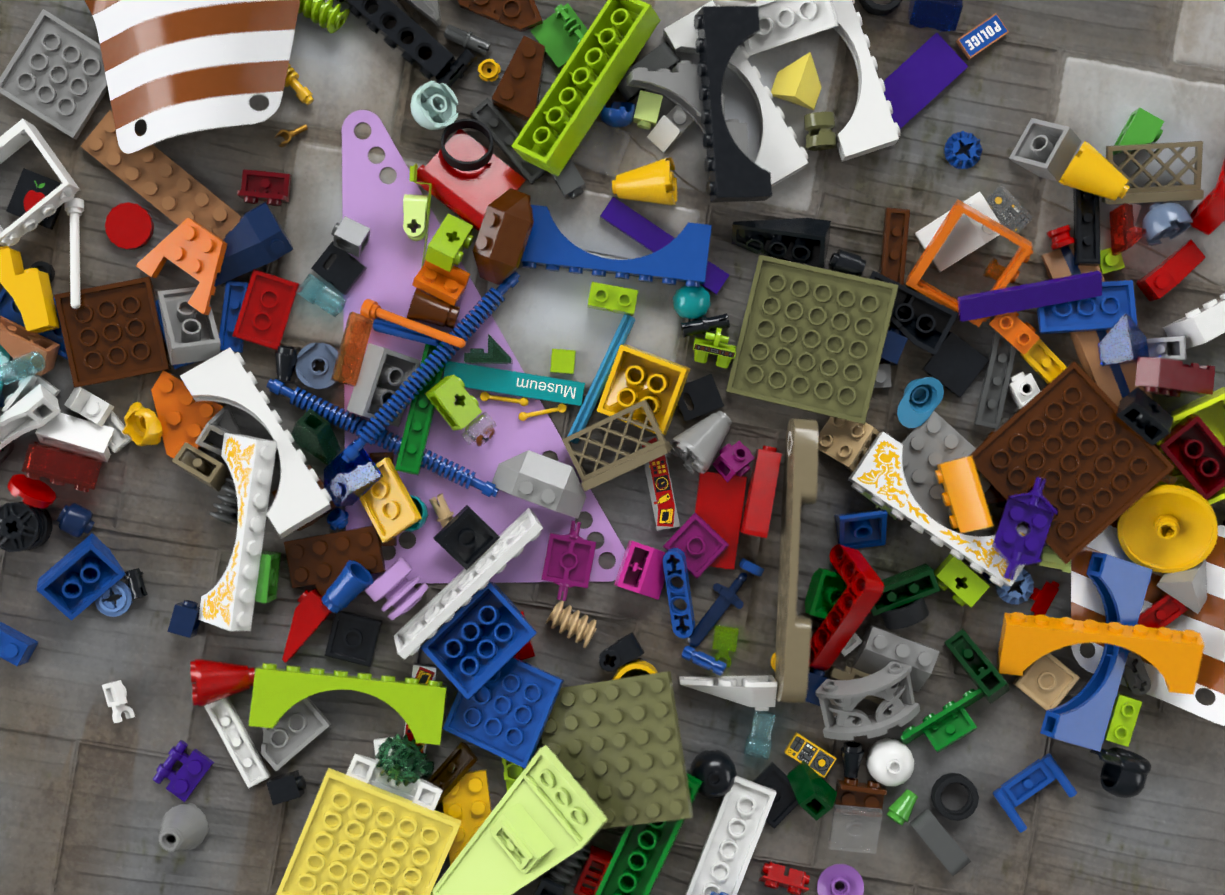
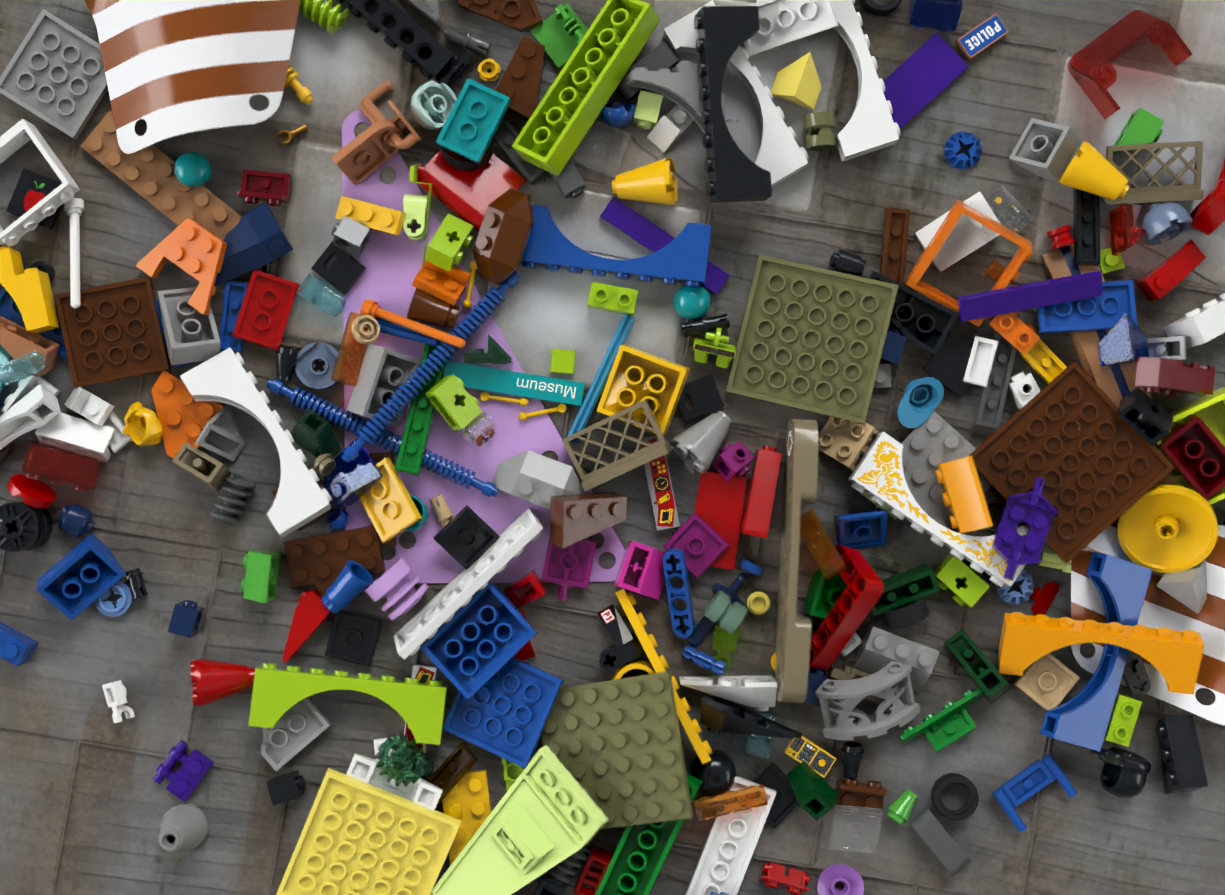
red tile [105,202,154,250] -> none
white arch [198,433,277,631] -> none
white tile [204,697,271,789] -> none
tan piece [545,600,597,648] -> none
black wedge [732,218,831,269] -> none
white cylinder [866,738,914,787] -> none
red plate [1138,593,1188,629] -> none
none -> teal hair [174,152,212,187]
none -> dark tan plate [313,453,336,476]
none -> nougat plate [331,78,421,186]
none -> yellow plate [335,196,406,236]
none -> tan plate [351,315,380,344]
none -> teal plate [436,78,511,164]
none -> yellow hinge [463,261,478,309]
none -> red slope [504,569,547,608]
none -> wedge [550,492,627,548]
none -> sticker [597,604,633,648]
none -> yellow plate [616,589,713,764]
none -> clear orange plate [694,785,768,821]
none -> black wedge [701,697,802,739]
none -> sand green wheel [703,590,748,634]
none -> light yellow plate [747,591,770,615]
none -> clear orange plate [800,508,847,580]
none -> white tile [963,336,999,387]
none -> clear red windscreen [1068,10,1193,119]
none -> black wedge [1156,714,1208,794]

